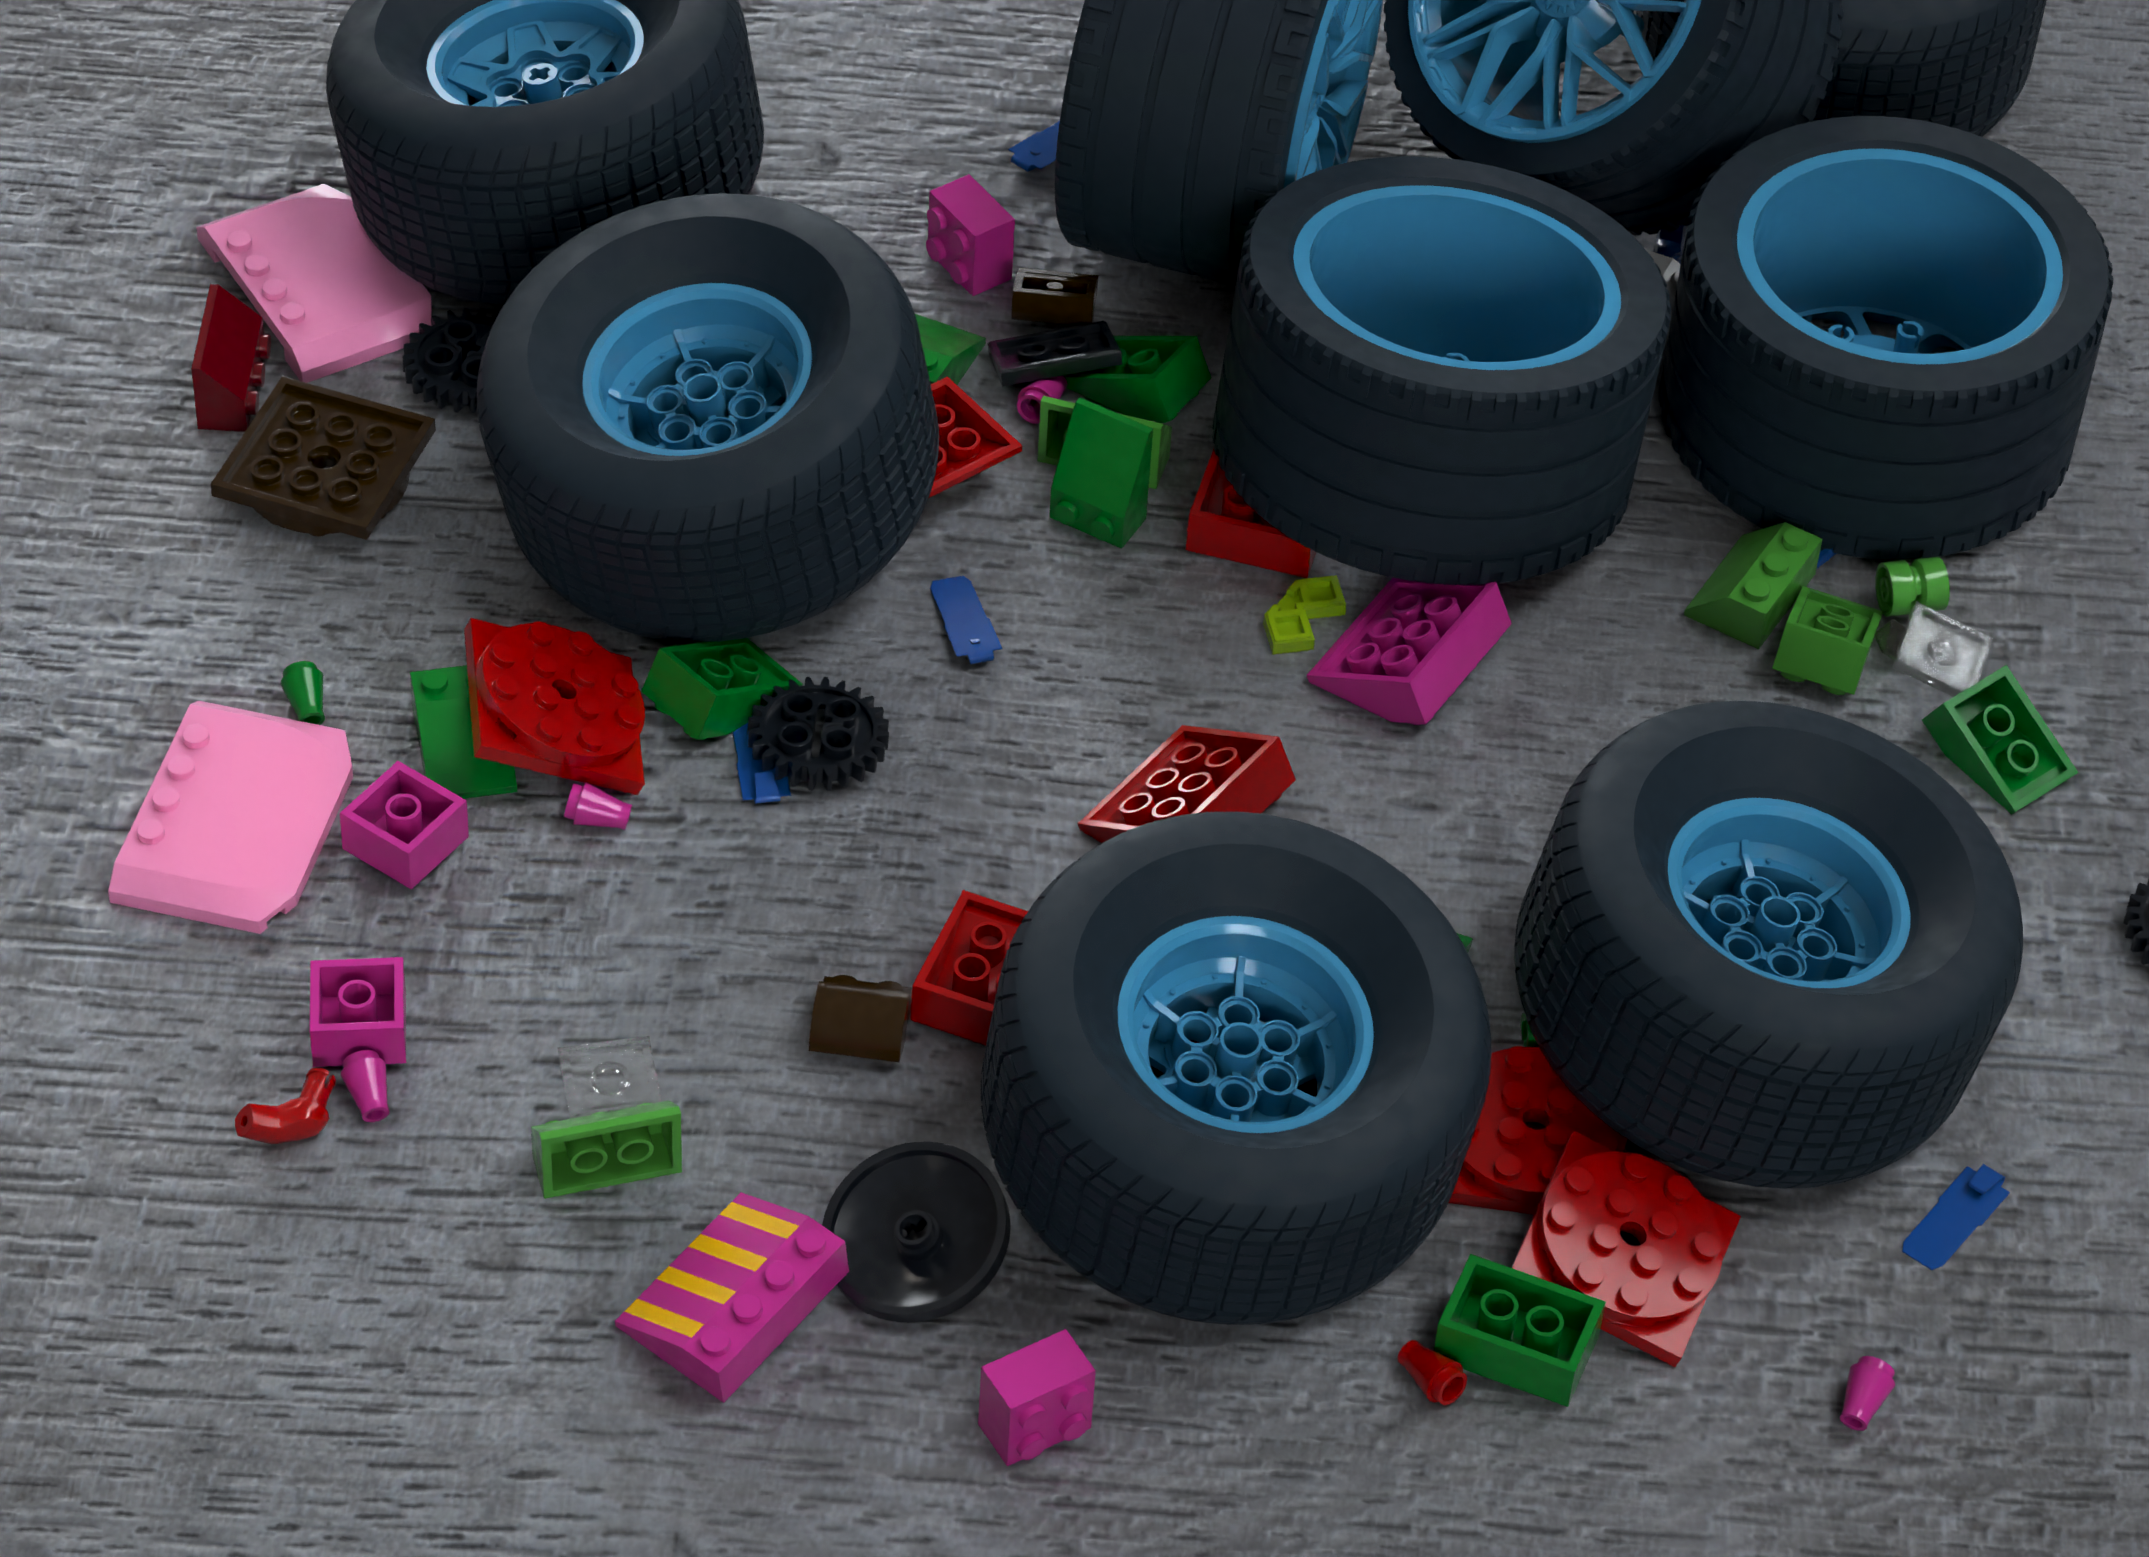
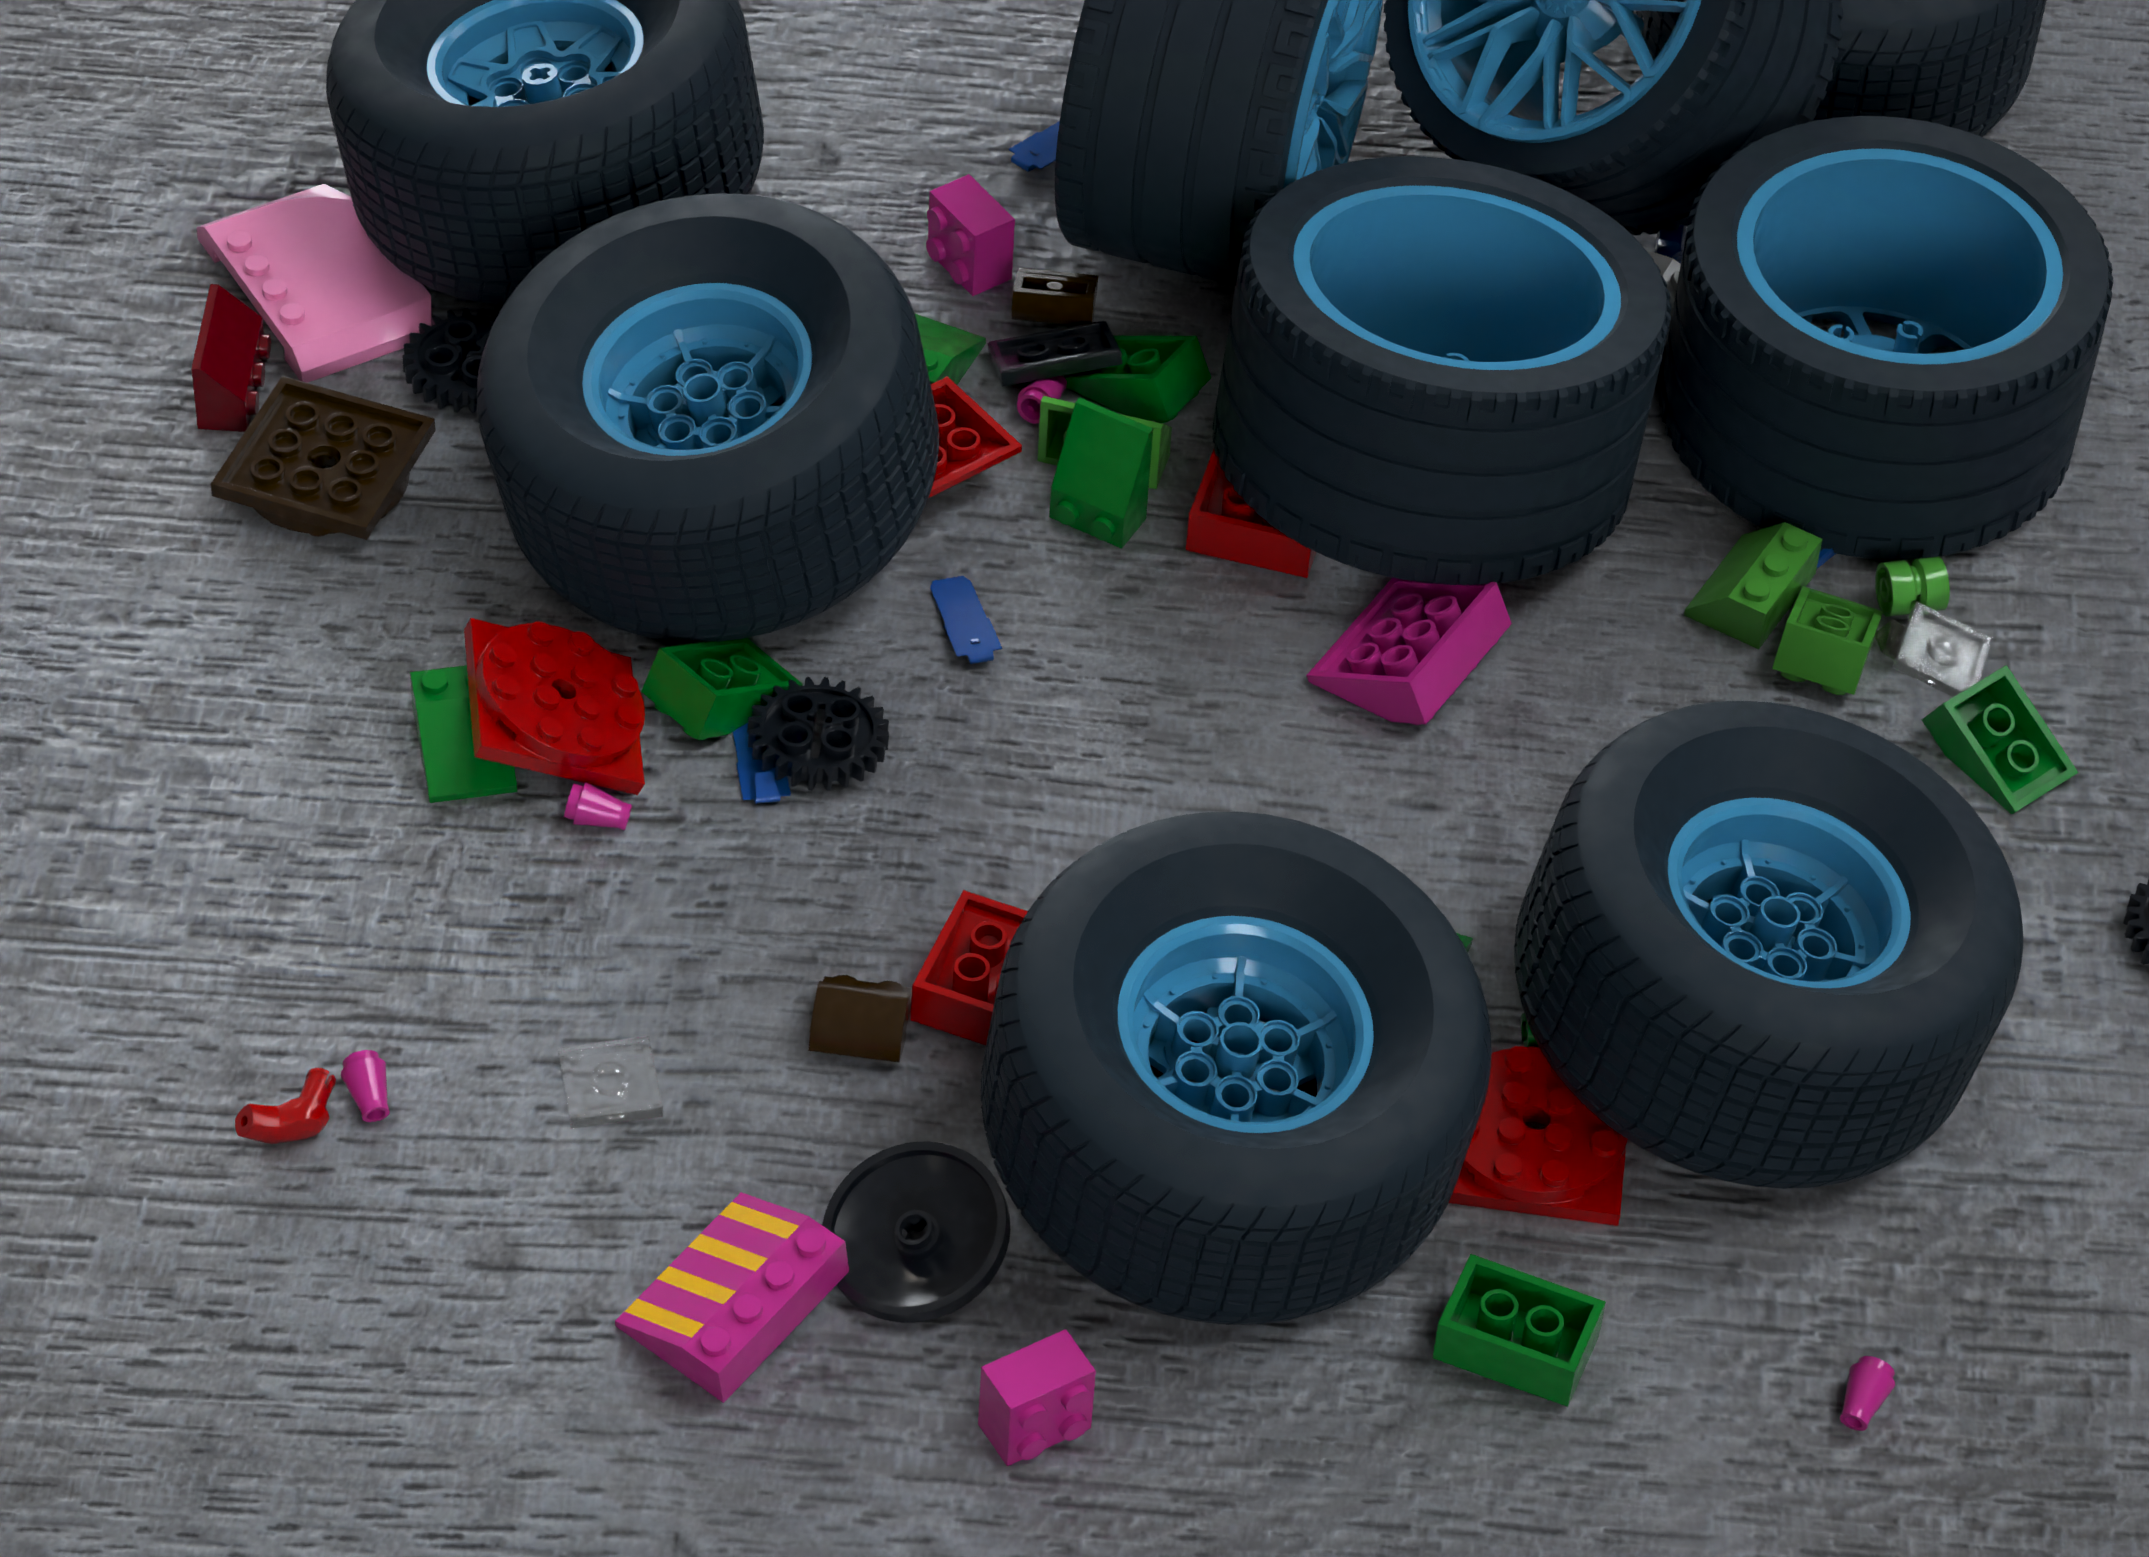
bright pink slope [108,701,353,934] -> none
green cone [280,661,325,725] -> none
dark pink brick [310,957,406,1067] -> none
dark pink brick [339,761,469,890] -> none
bright green slope [531,1100,682,1199] -> none
red slope [1077,725,1296,843] -> none
lime tile [1263,575,1346,655] -> none
red cone [1397,1340,1467,1405] -> none
red piece [1510,1130,1741,1367] -> none
blue piece [1902,1164,2010,1270] -> none

